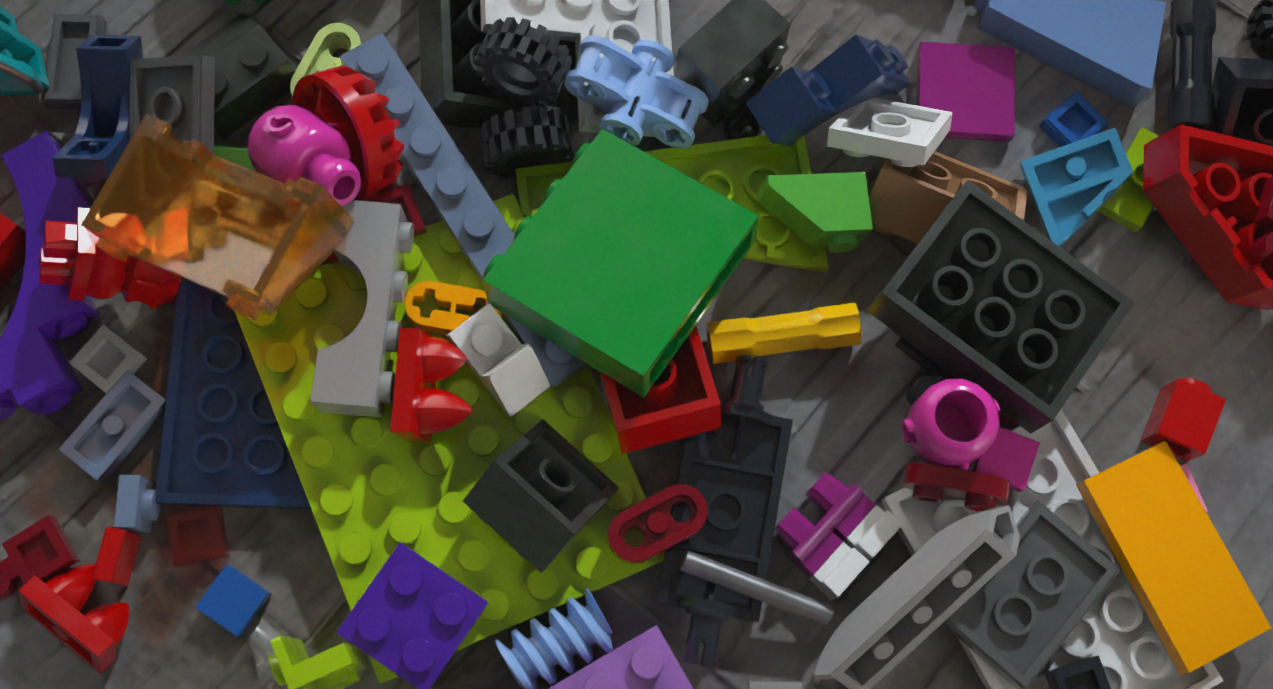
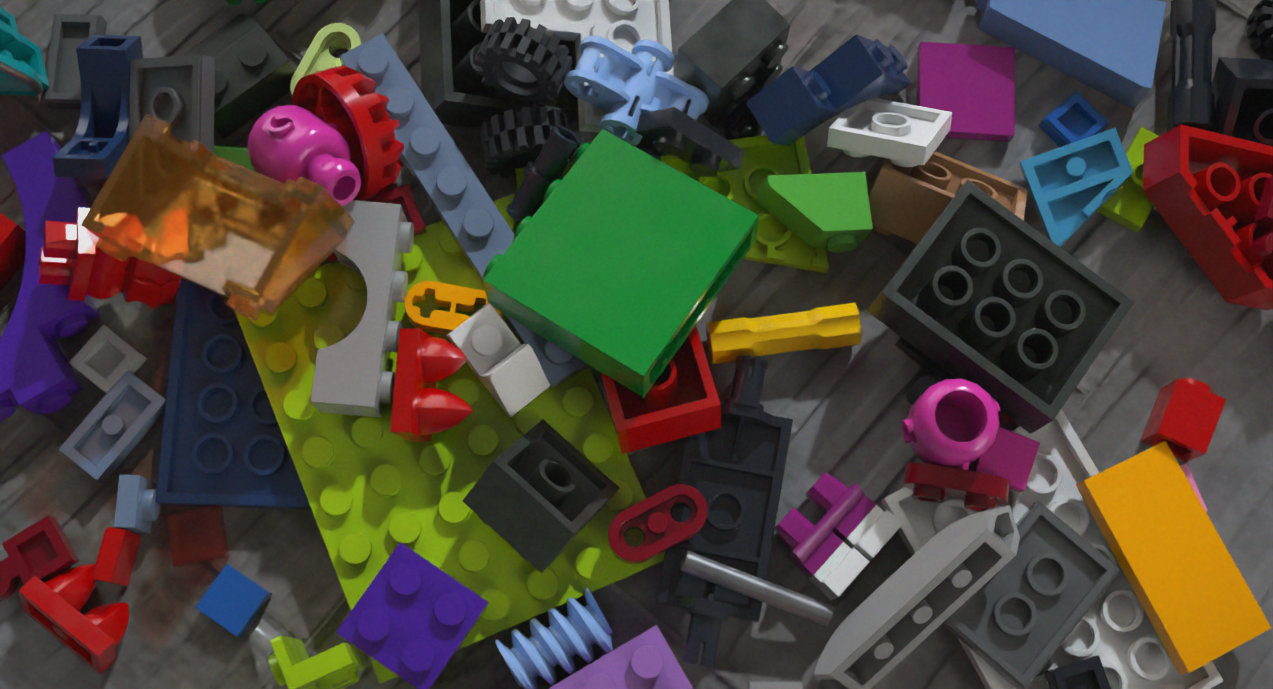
none -> black pin [506,125,582,223]
none -> black plate [636,107,744,177]

